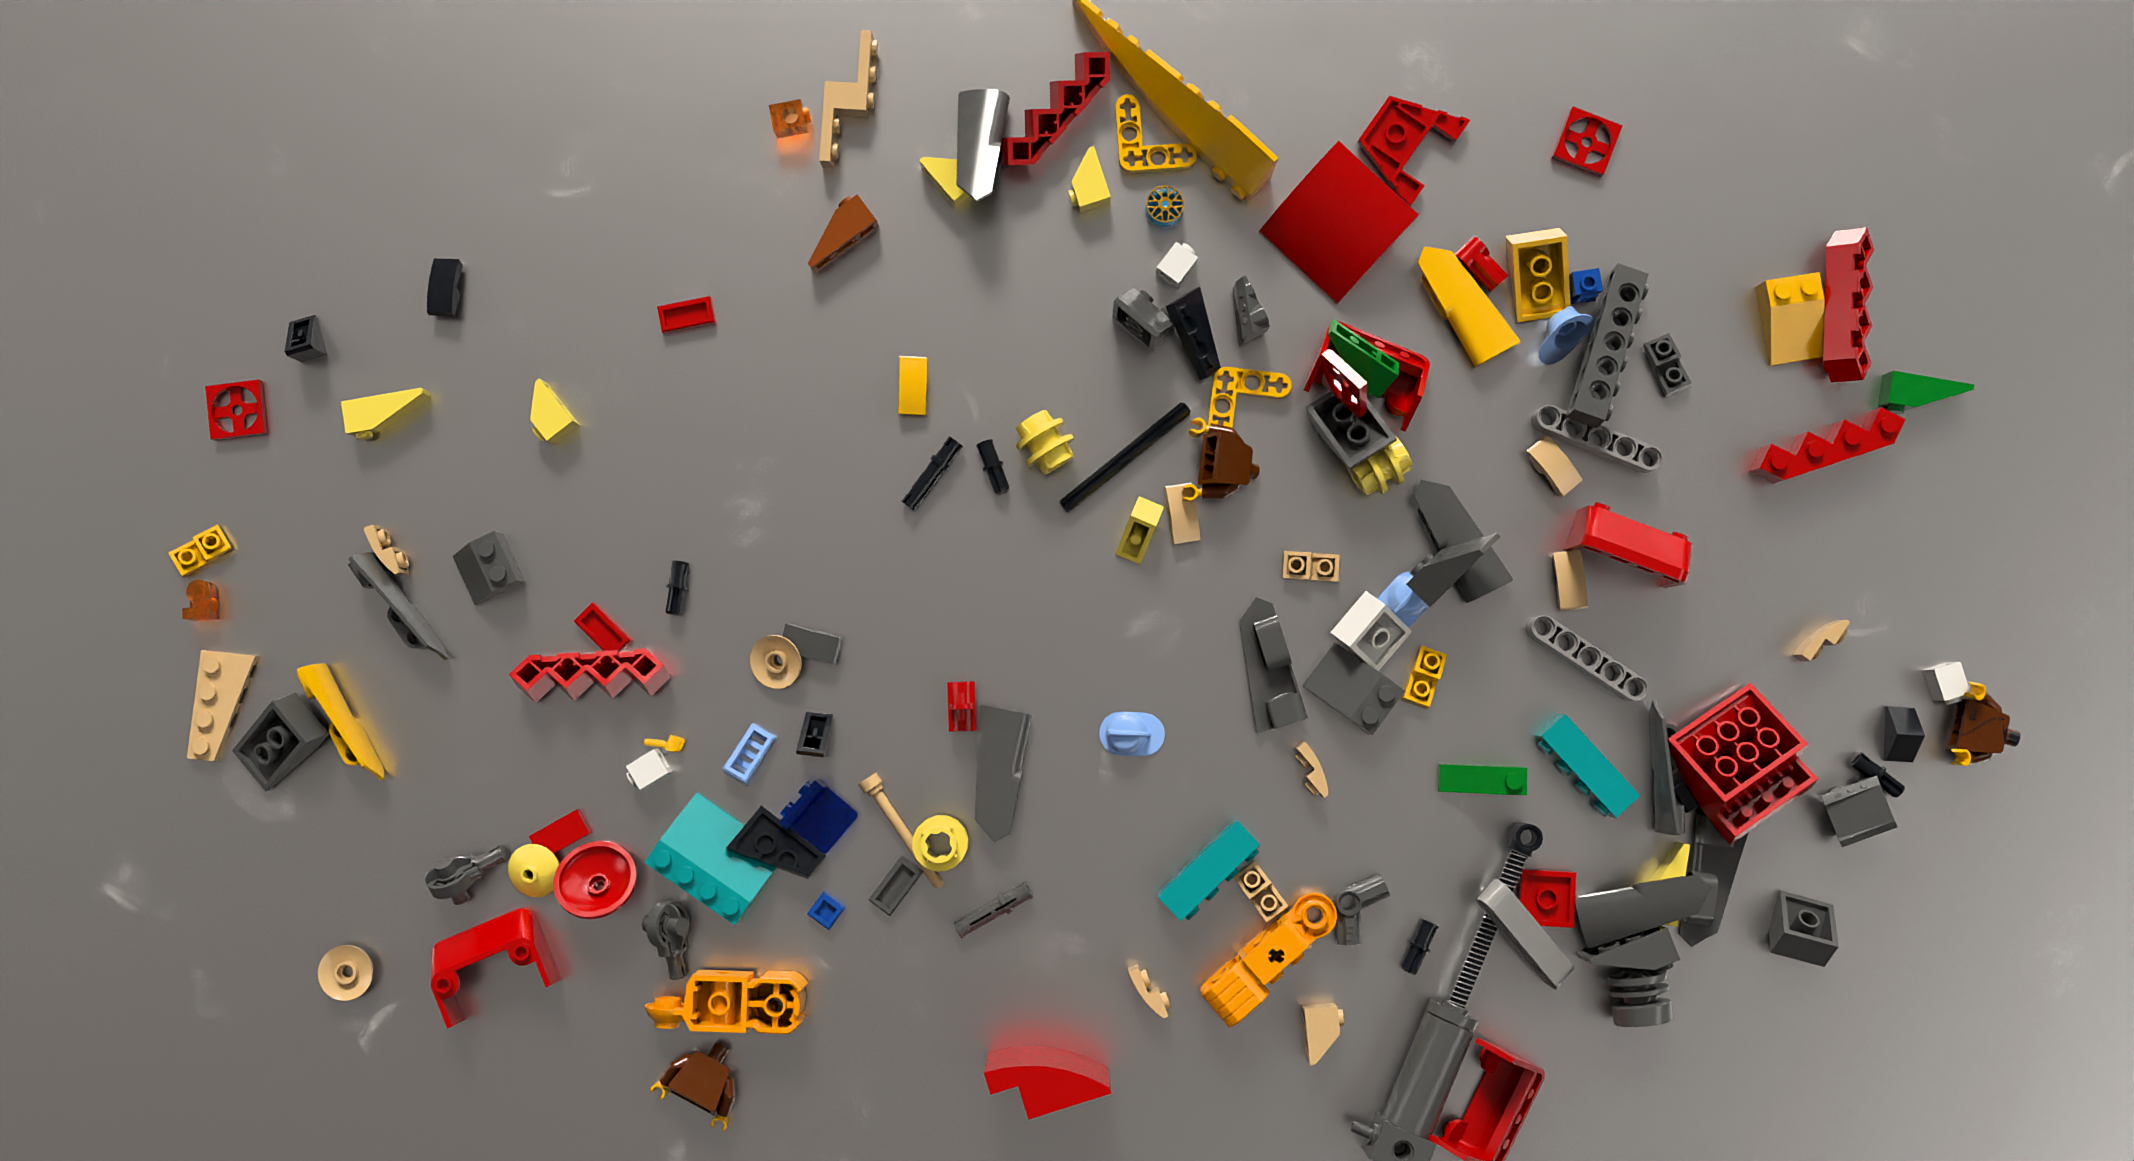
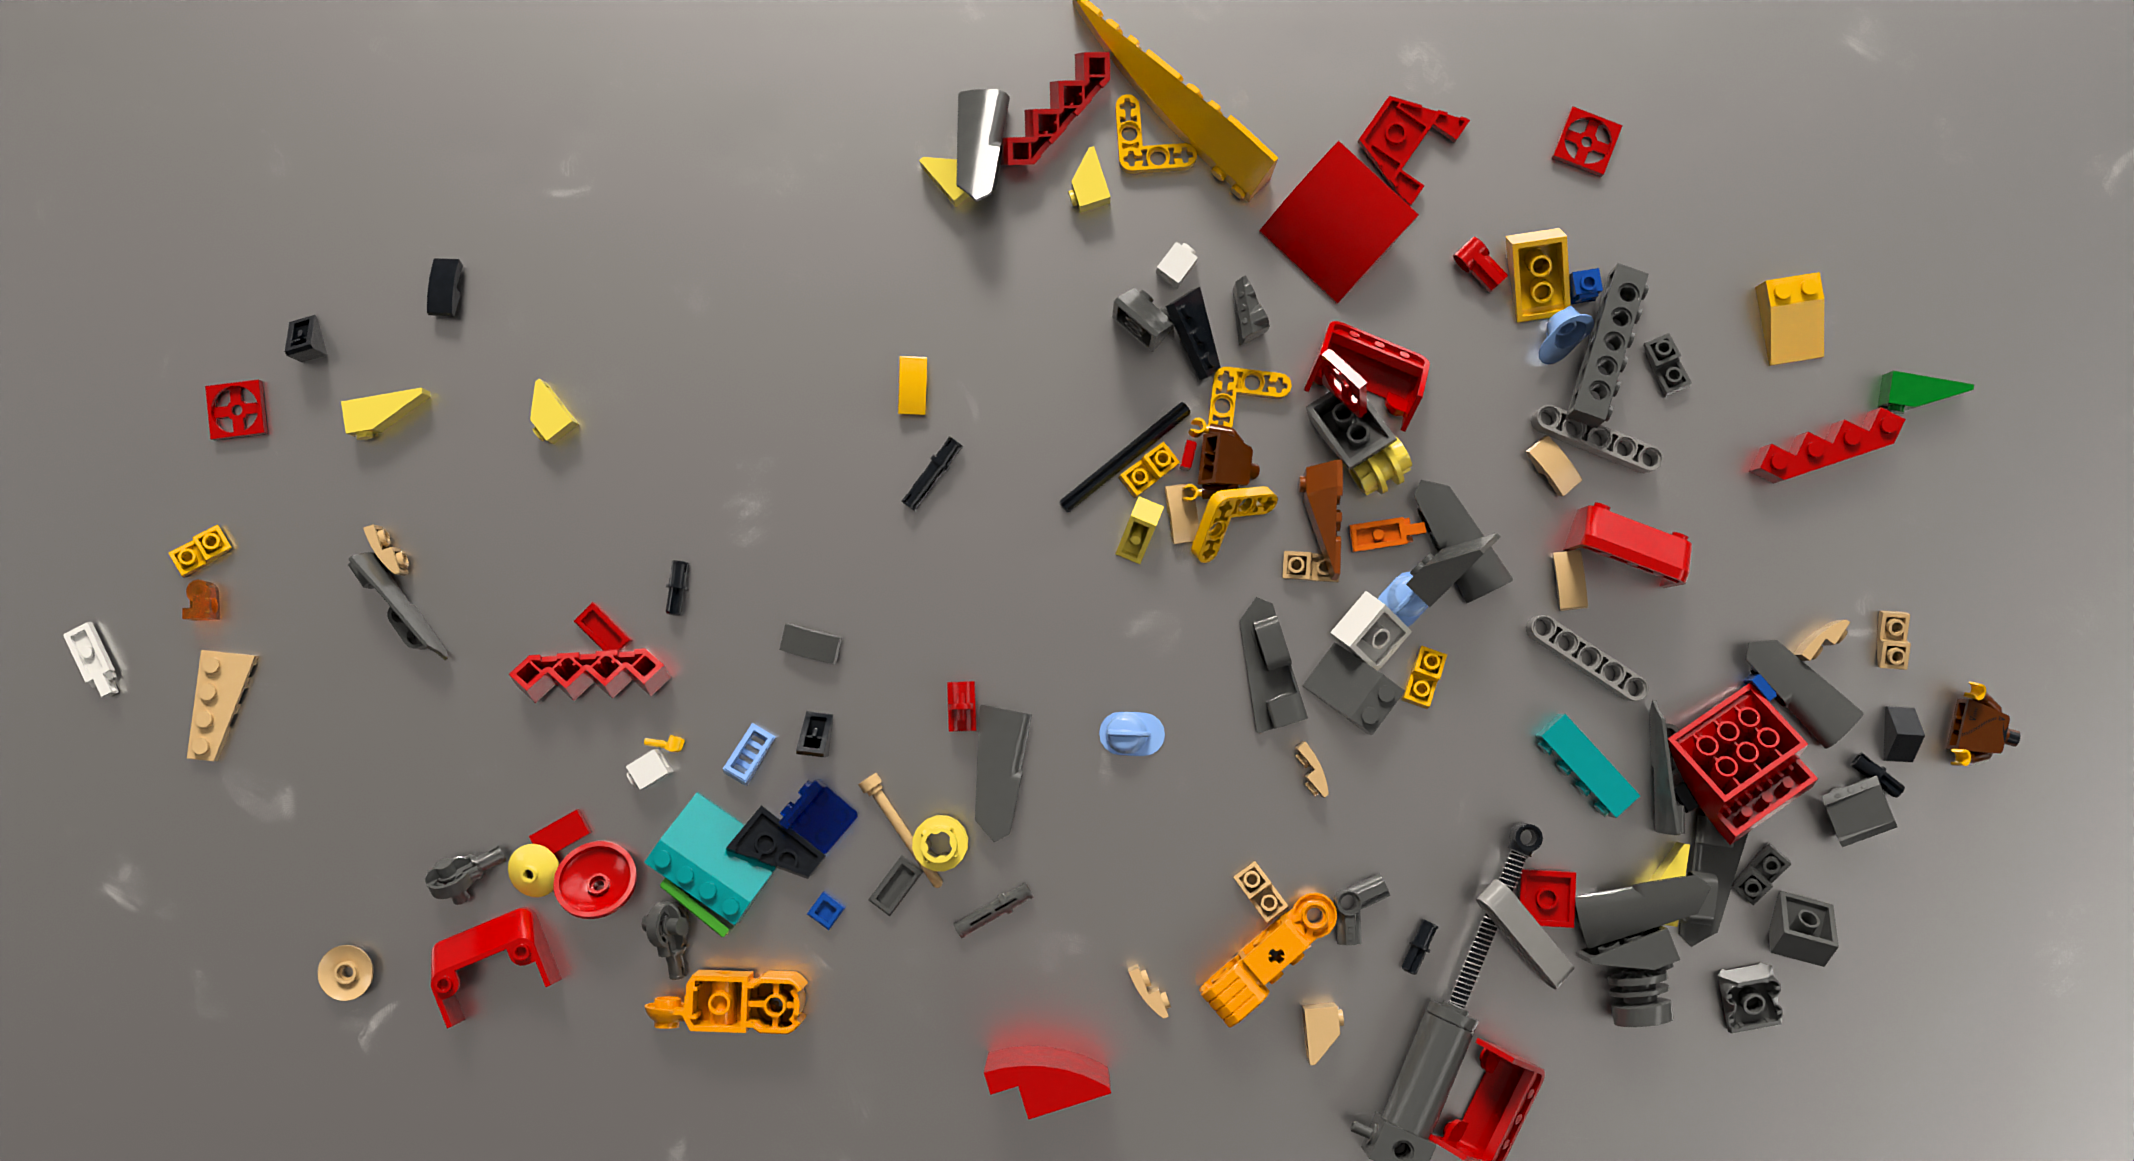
dark grey slope [232,692,329,792] -> none
yellow panel [296,663,384,781] -> none
dark grey slope [452,531,525,605] -> none
reddish brown torso [650,1043,735,1131] -> none
red tile [657,296,716,334] -> none
tan dish [750,635,802,689] -> none
clear orange brick [769,99,812,139] -> none
dark orange slope [808,194,879,273] -> none
tan bracket [819,30,878,168] -> none
black axle [976,439,1009,494] -> none
light yellow piece [1016,410,1074,475] -> none
wheel [1145,185,1184,227] -> none
teal brick [1157,819,1260,921] -> none
green slope [1328,319,1400,399] -> none
yellow panel [1417,246,1520,367] -> none
green slope [1438,764,1527,795] -> none
red brick [1823,227,1874,383] -> none
white brick [1923,662,1970,705] -> none
none -> white hinge [63,622,119,698]
none -> bright green tile [660,878,734,937]
none -> yellow slope [1118,441,1180,498]
none -> red tile [1179,440,1197,471]
none -> yellow beam [1191,486,1278,563]
none -> dark orange wedge [1298,460,1343,581]
none -> orange hinge [1348,517,1427,553]
none -> dark grey slope [1718,962,1783,1033]
none -> dark grey slope [1732,843,1791,905]
none -> blue tile [1743,674,1777,702]
none -> dark grey panel [1745,640,1863,749]
none -> tan slope [1877,610,1911,670]

